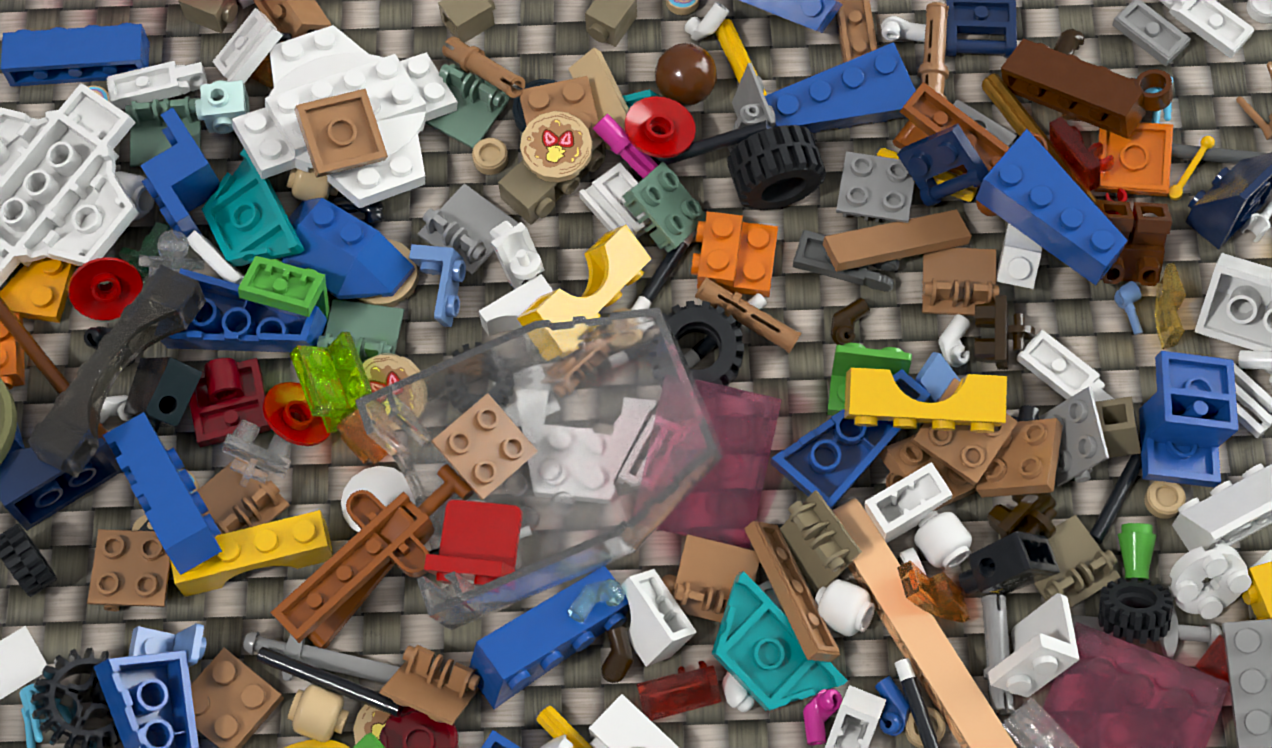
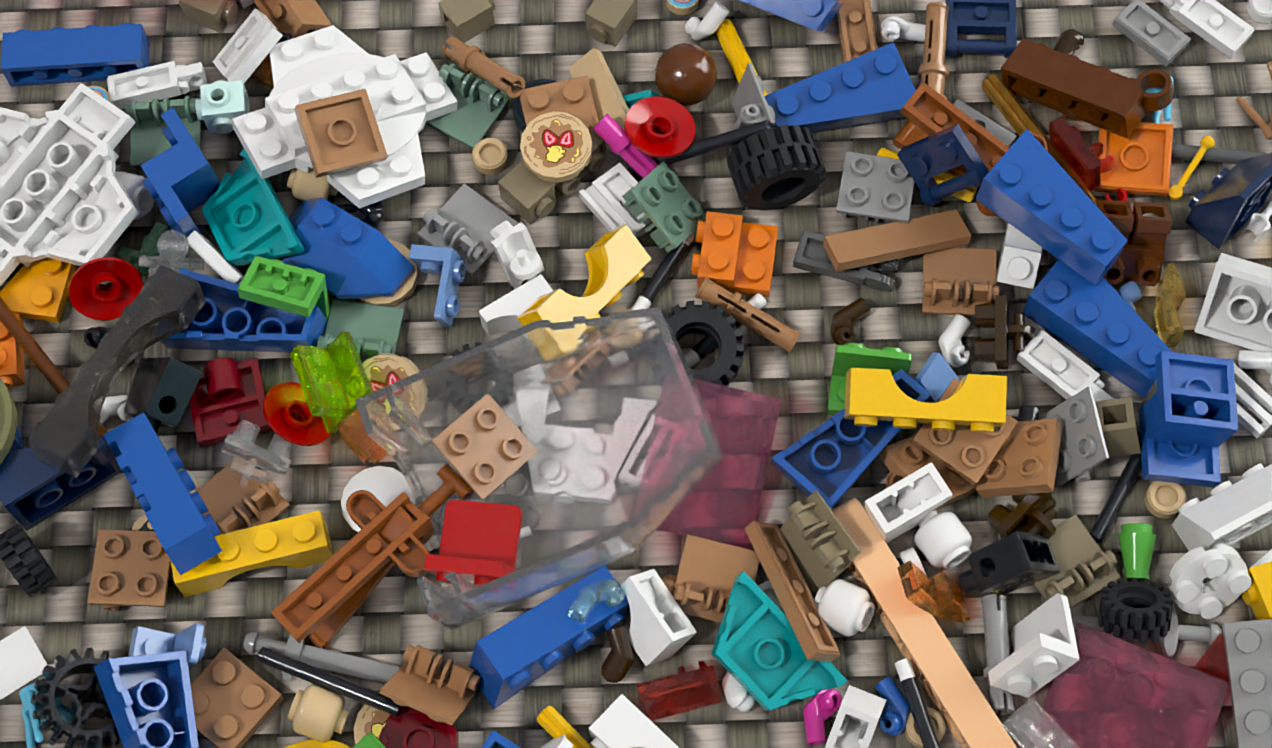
none -> blue wedge [1023,259,1172,399]

